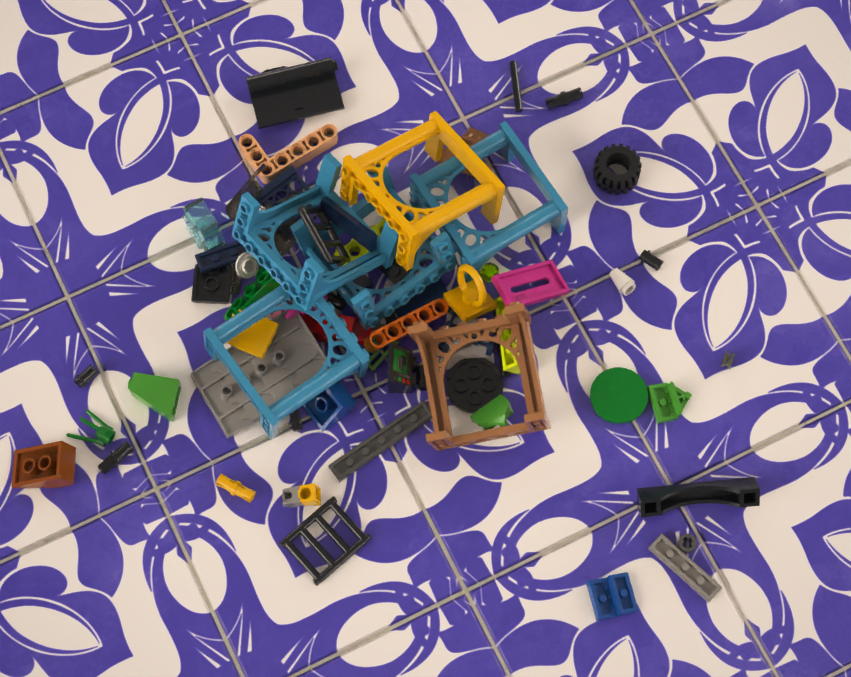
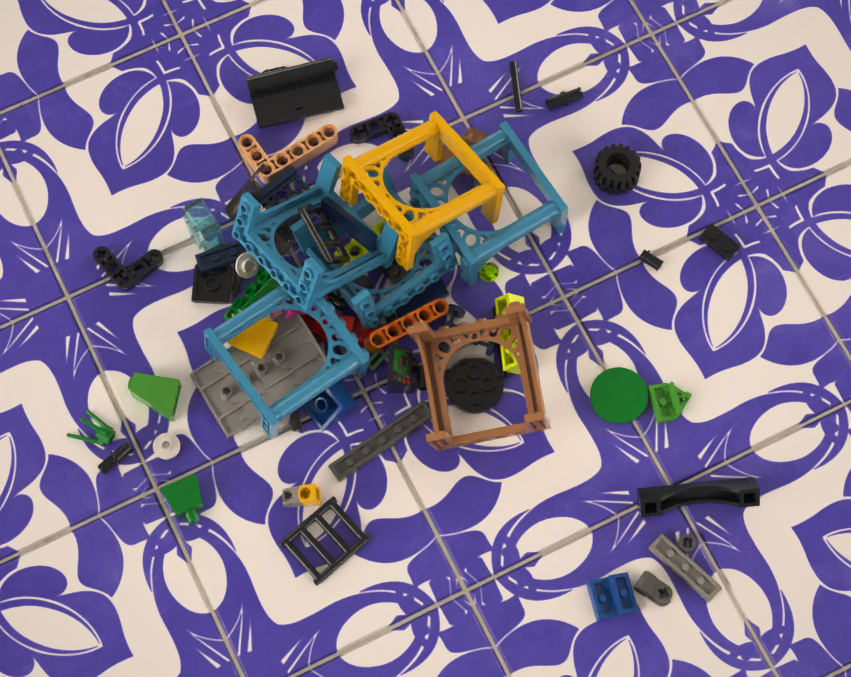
dark orange slope [12,441,76,489] -> none
black pin [74,364,99,388] -> none
yellow pin [215,474,256,503] -> none
yellow tile [443,264,497,322] -> none
bright green slope [469,394,514,430] -> none
dark pink piece [491,260,570,306] -> none
white cone [609,268,636,296] -> none
dark grey bush [721,351,735,369] -> none
none -> black beam [93,246,164,291]
none -> white piece [153,433,180,460]
none -> green torso [160,473,204,525]
none -> black beam [349,112,414,161]
none -> dark grey piece [633,570,673,607]
none -> black plate [699,223,740,262]

